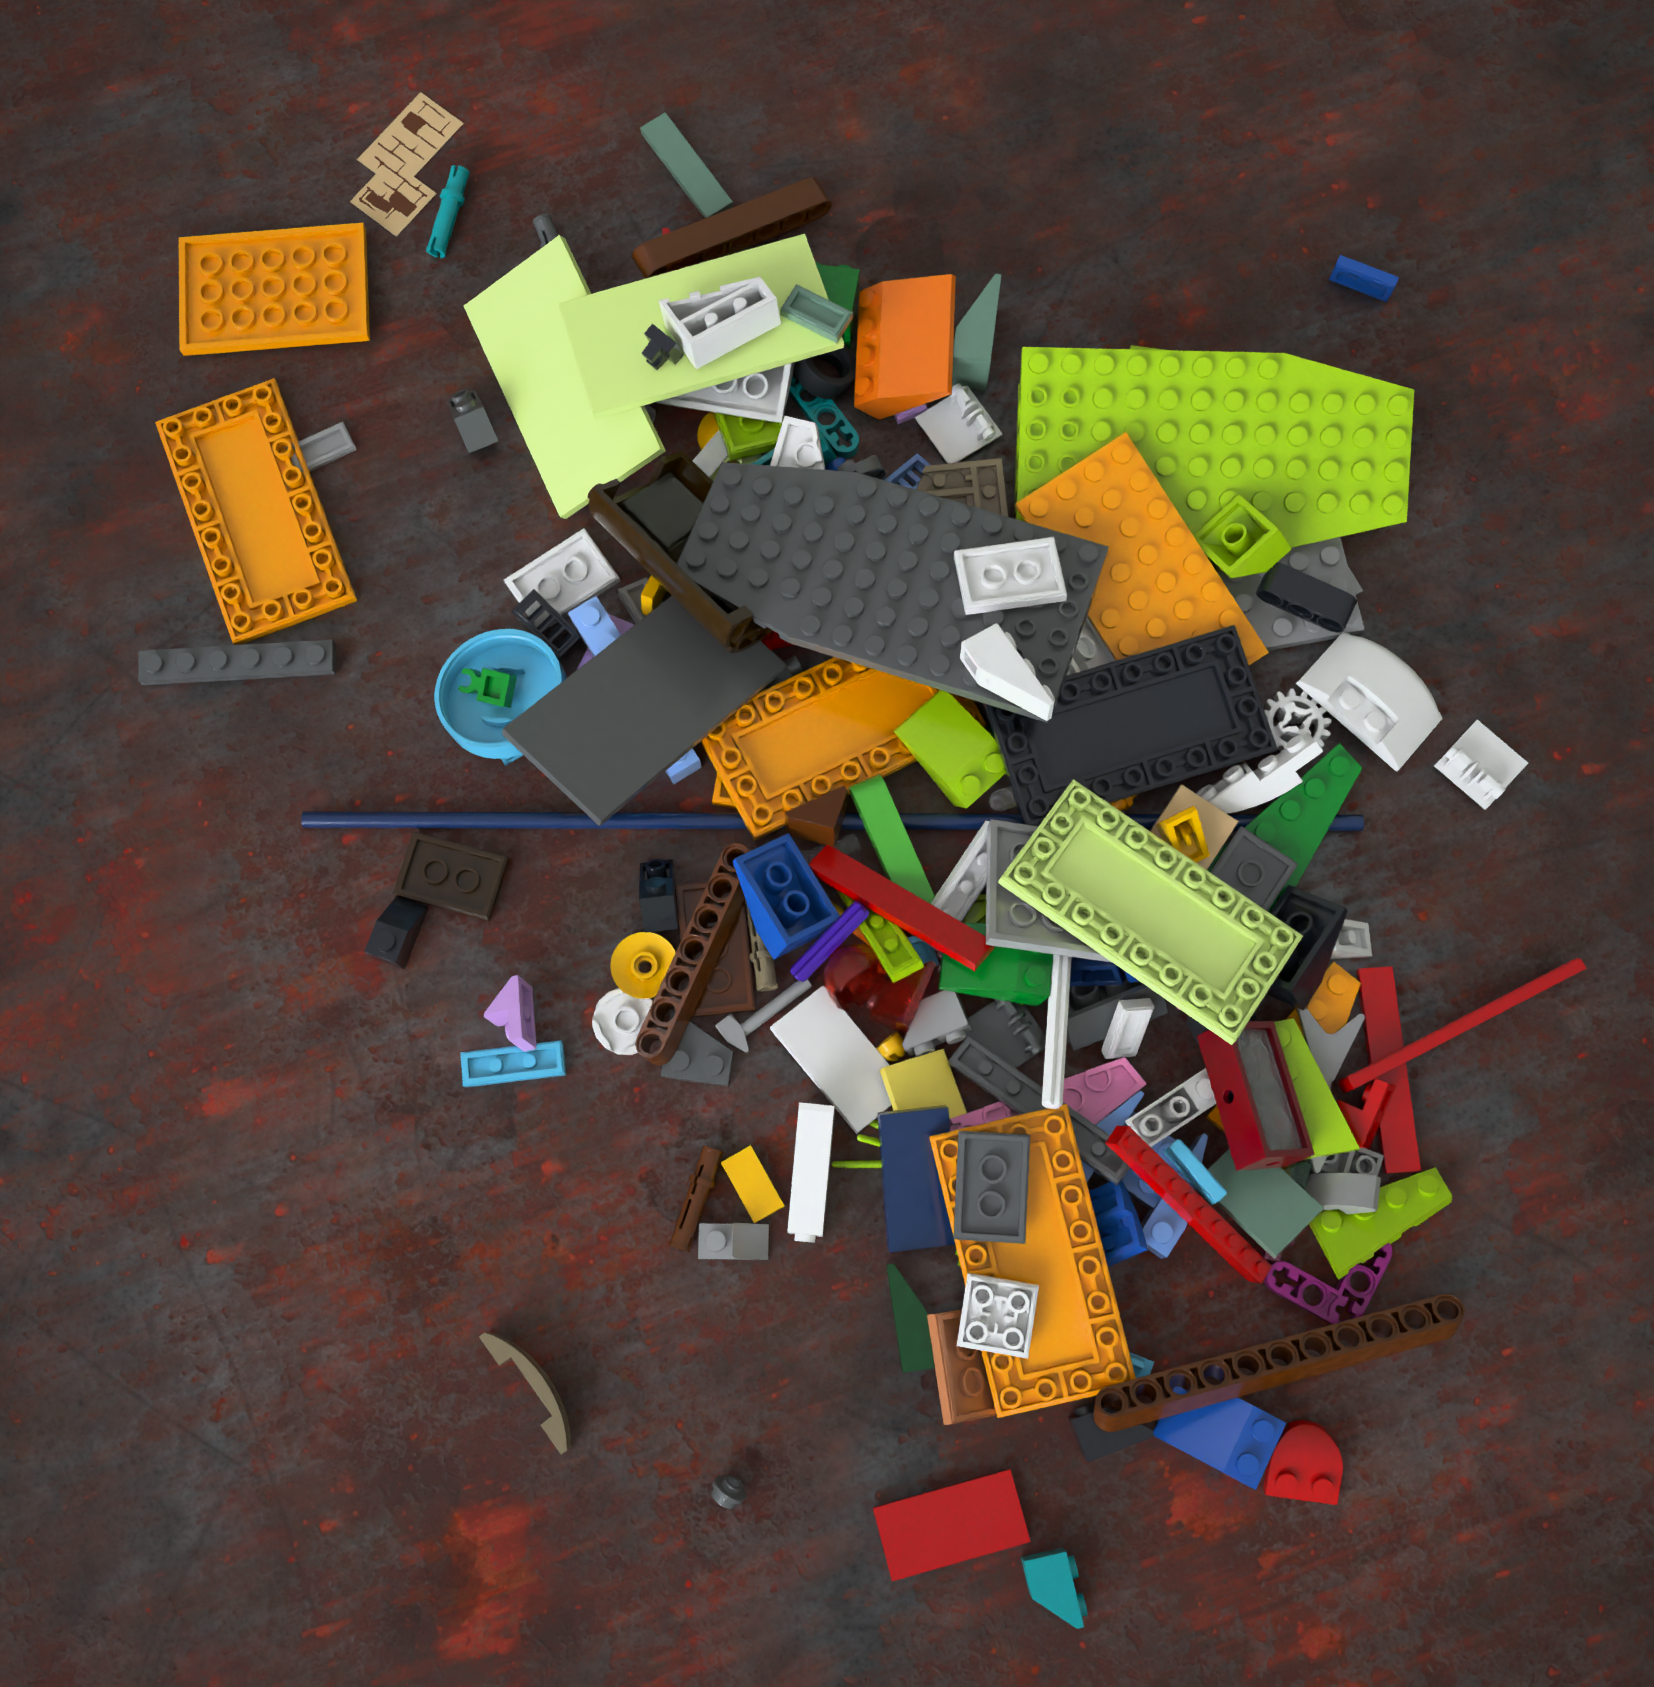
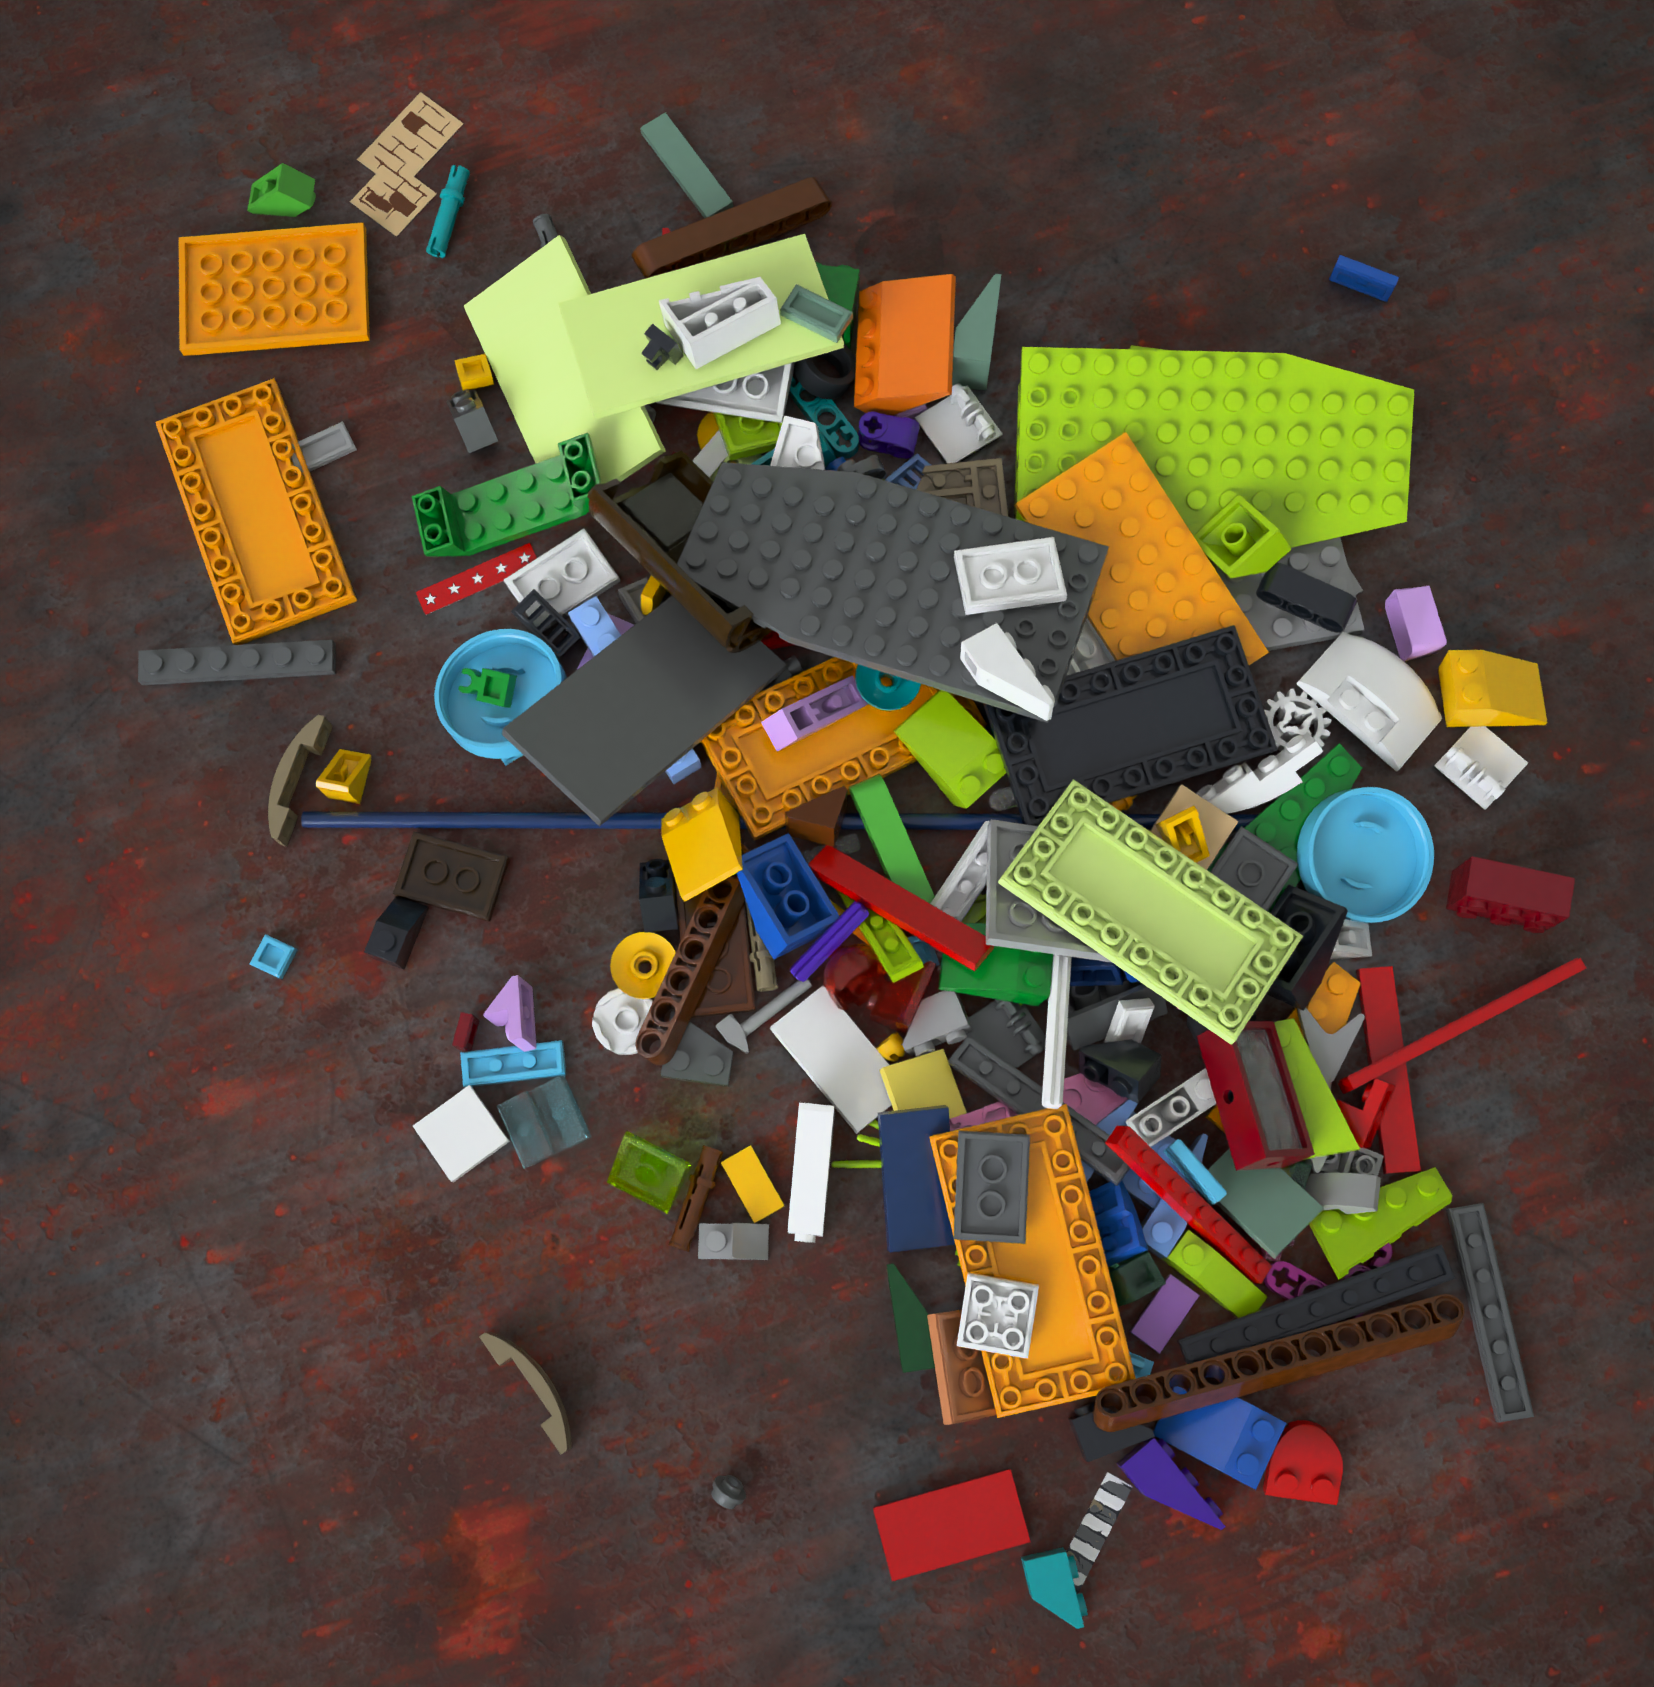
none -> bright green slope [247,163,316,217]
none -> medium azure tile [250,934,298,979]
none -> dark tan slope [268,715,333,847]
none -> yellow slope [316,749,371,804]
none -> green slope [411,433,601,557]
none -> white tile [413,1085,510,1182]
none -> red sticker [415,543,537,615]
none -> dark red tile [452,1012,480,1052]
none -> yellow plate [455,354,494,390]
none -> clear light blue slope [497,1075,591,1168]
none -> clear neon green slope [607,1131,692,1214]
none -> yellow slope [661,787,743,901]
none -> lavender slope [761,675,868,752]
none -> teal dish [855,664,921,711]
none -> dark purple piece [858,412,920,459]
none -> sticker [1067,1472,1132,1594]
none -> black slope [1079,1039,1161,1103]
none -> clear green slope [1108,1251,1166,1307]
none -> dark purple slope [1117,1438,1226,1530]
none -> medium lavender tile [1129,1274,1200,1353]
none -> lime slope [1162,1230,1267,1318]
none -> black tile [1177,1244,1456,1365]
none -> medium azure brick [1297,787,1434,923]
none -> lavender piece [1385,586,1447,662]
none -> yellow slope [1438,650,1547,727]
none -> dark red brick [1446,856,1575,933]
none -> dark grey tile [1446,1203,1534,1423]

